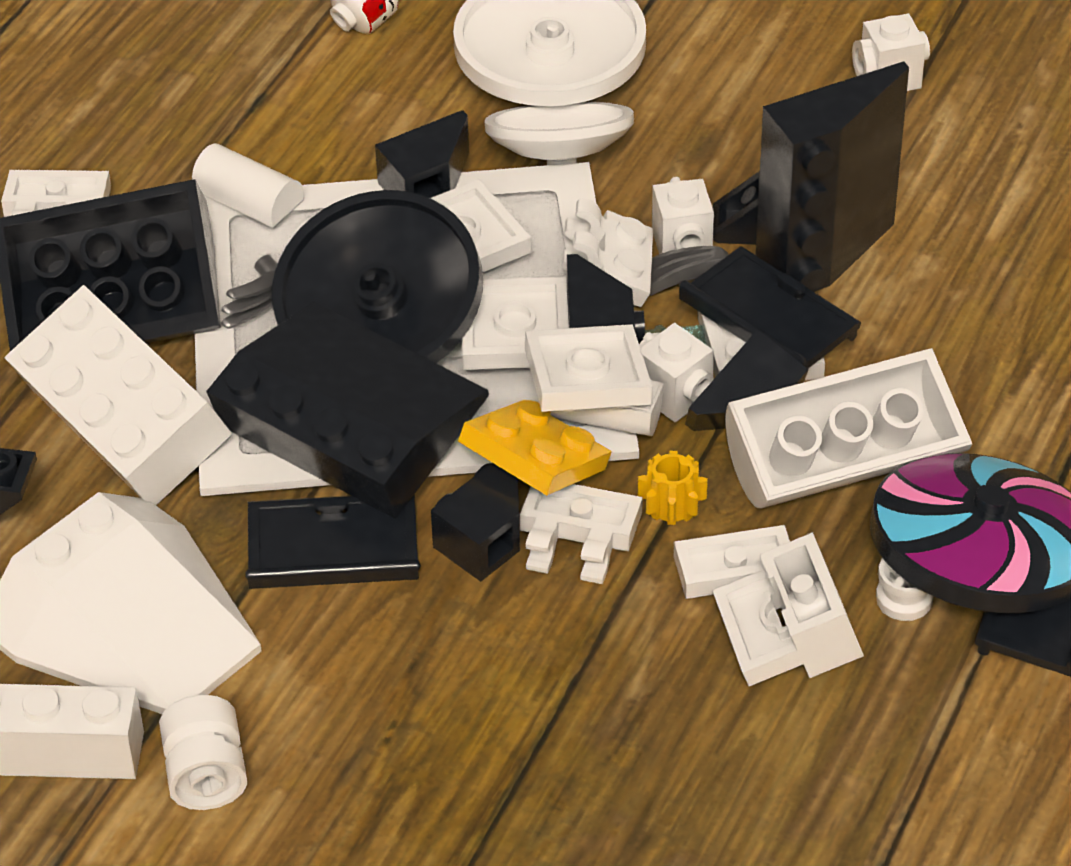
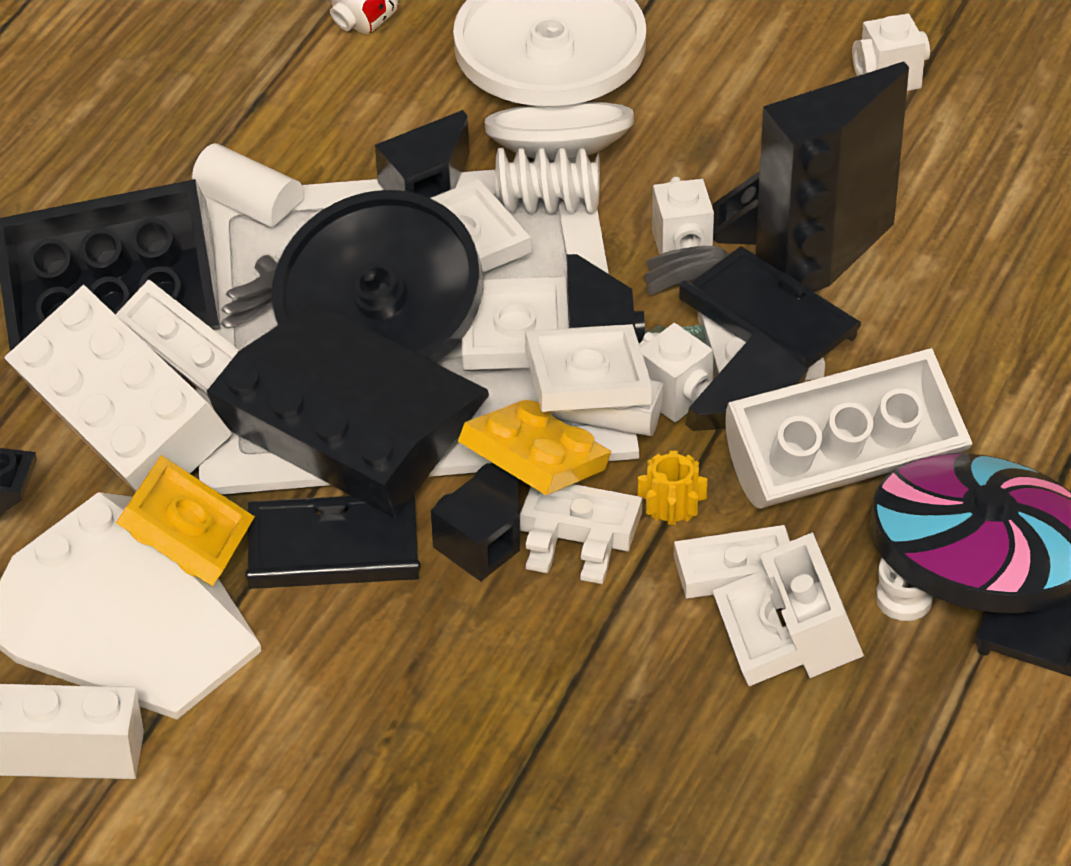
white plate [1,170,111,217] -> none
white wheel [159,695,247,810] -> none
white plate [561,198,653,307] -> none
none -> white tile [116,279,239,397]
none -> yellow plate [116,455,255,586]
none -> white piece [495,148,600,213]

